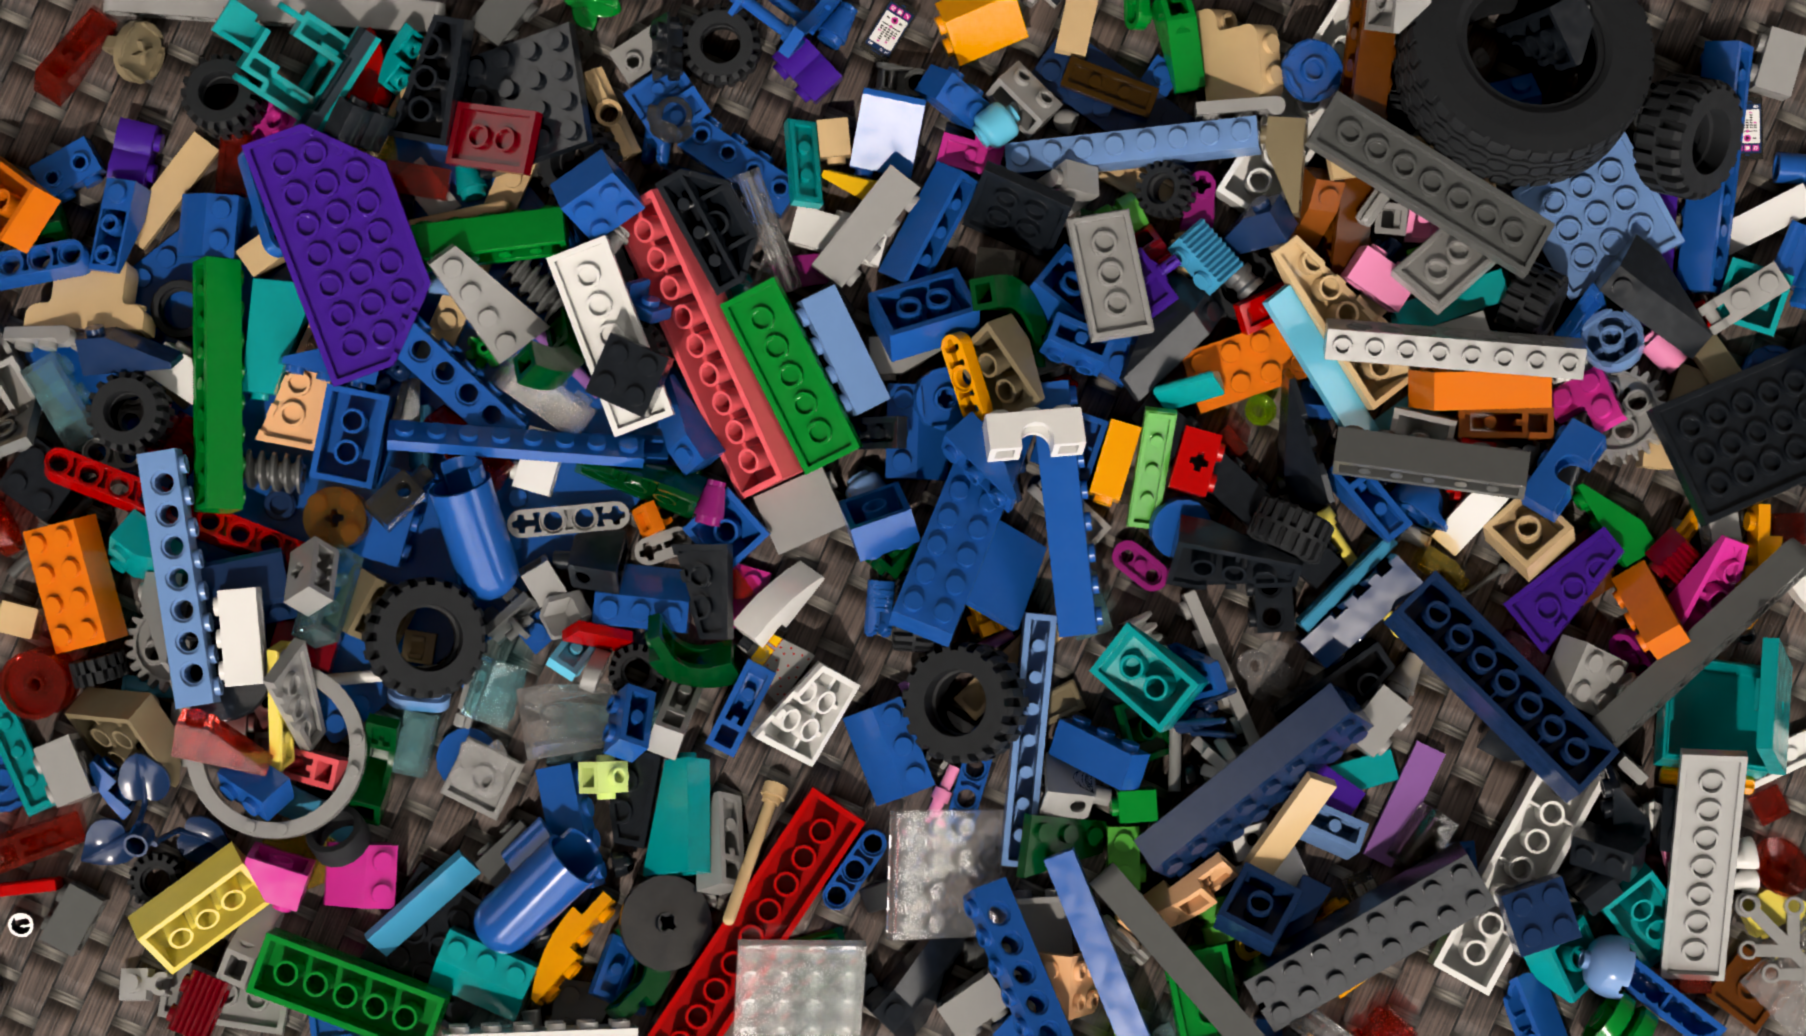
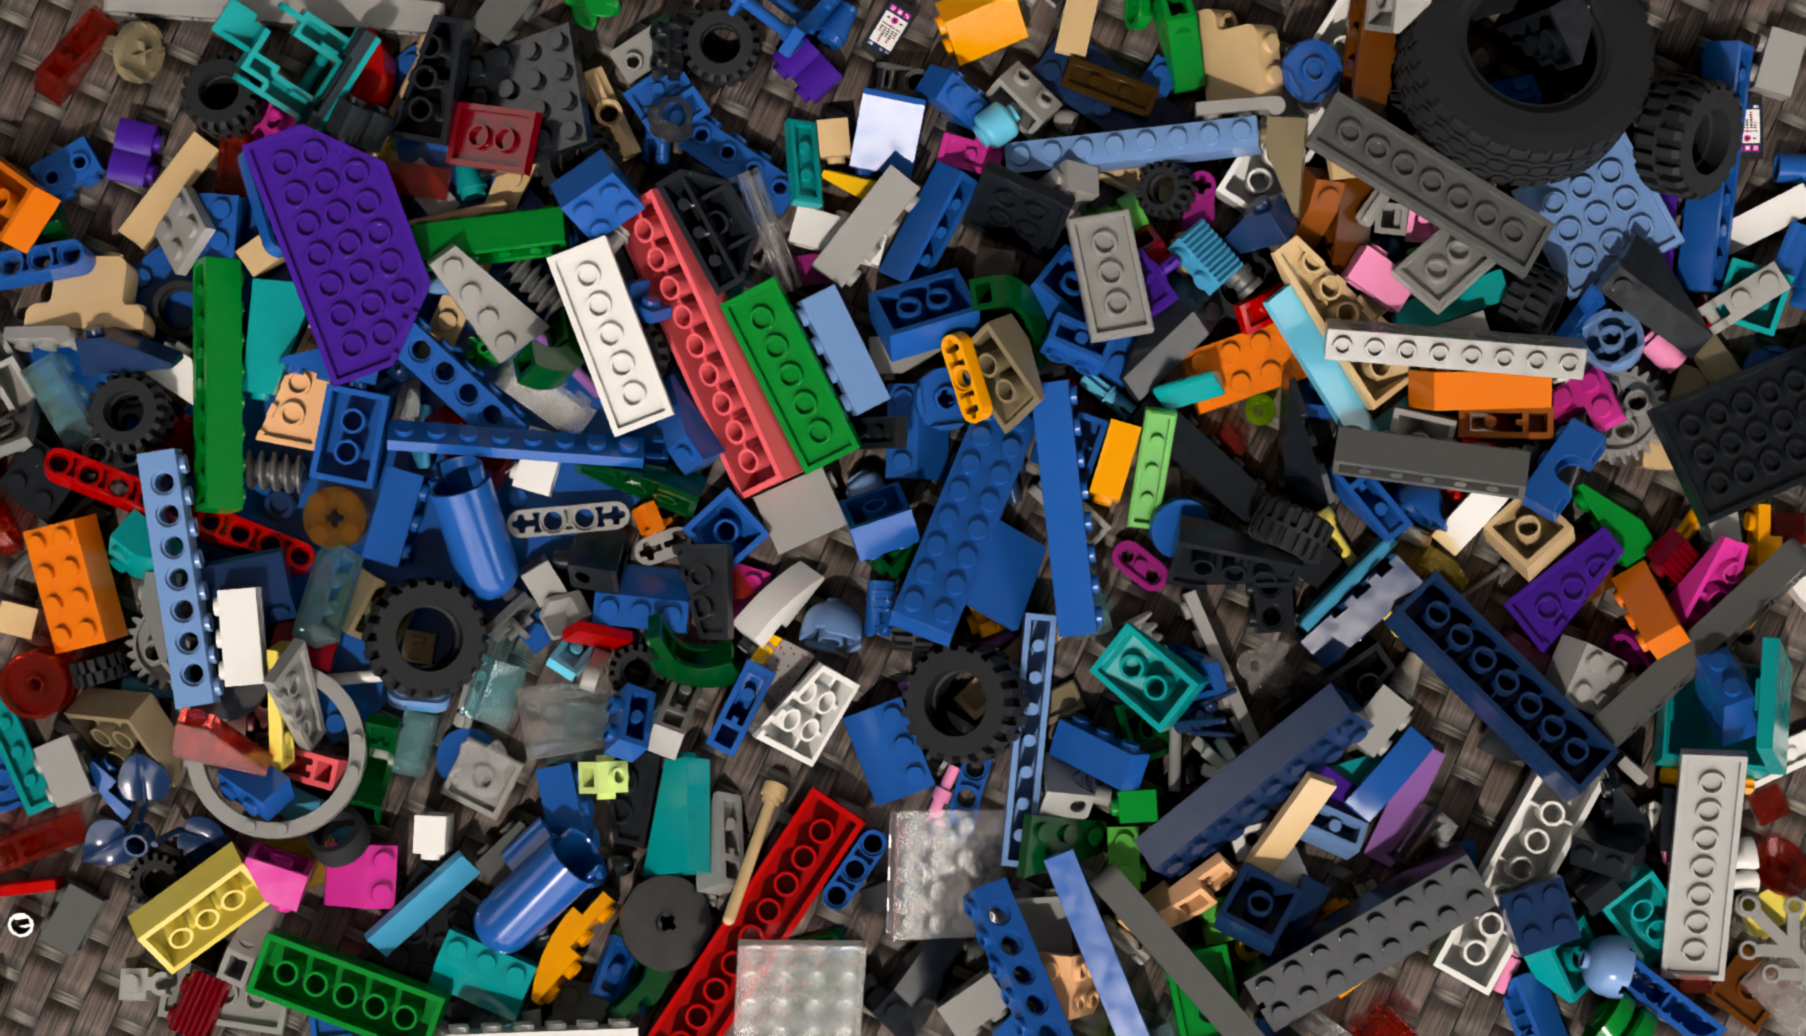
blue slope [88,177,151,274] -> none
light grey brick [284,536,340,617] -> none
clear smoke torso [365,463,435,533] -> none
teal slope [378,23,424,96] -> none
black brick [585,332,675,418] -> none
magenta cone [694,479,726,527] -> none
blue slope [941,411,1017,513] -> none
white arch [982,404,1086,462] -> none
red brick [1167,425,1226,498] -> none
none -> light grey plate [154,186,216,276]
none -> white brick [413,811,455,860]
none -> medium blue cylinder [799,598,863,653]
none -> medium azure axle [1079,375,1138,422]
none -> blue slope [1343,726,1435,823]
none -> bright pink bar [1493,951,1521,995]
none -> blue slope [1694,646,1758,748]

